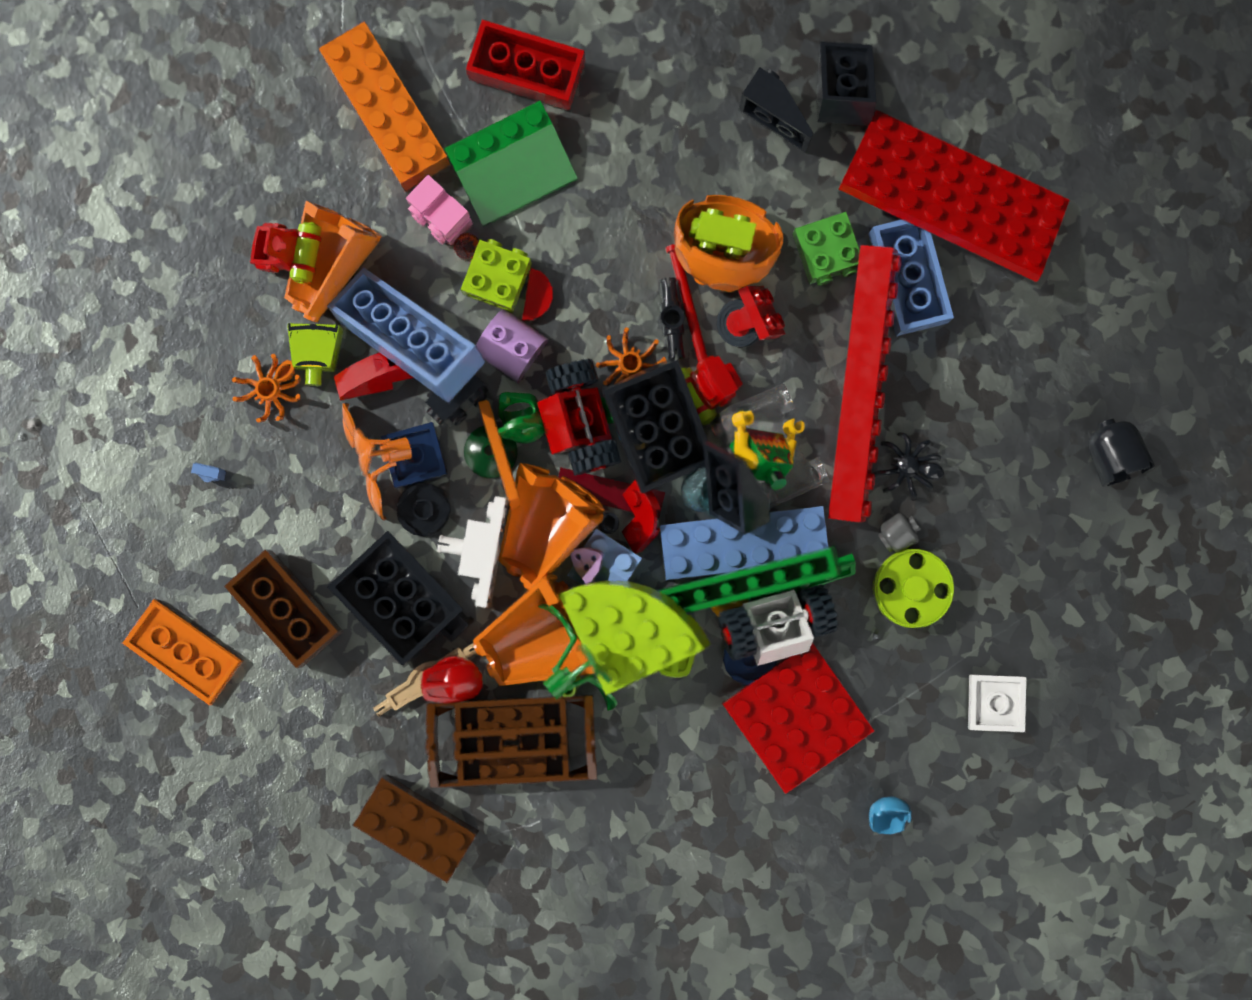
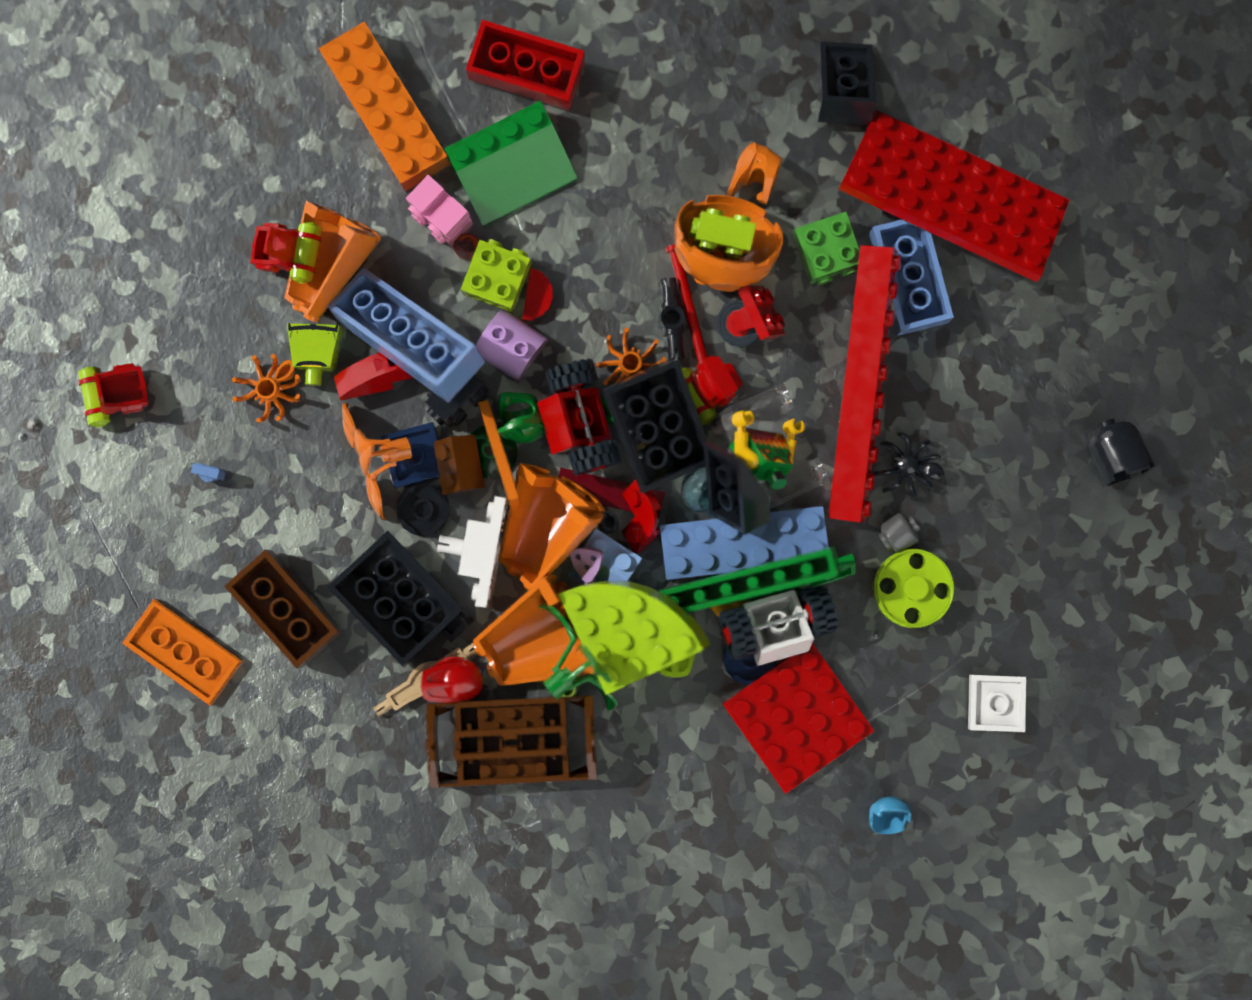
reddish brown brick [353,774,479,883] -> none
black slope [739,67,814,153] -> none
none -> red piece [78,363,148,428]
none -> reddish brown brick [433,435,485,495]
none -> orange helmet [727,142,782,204]

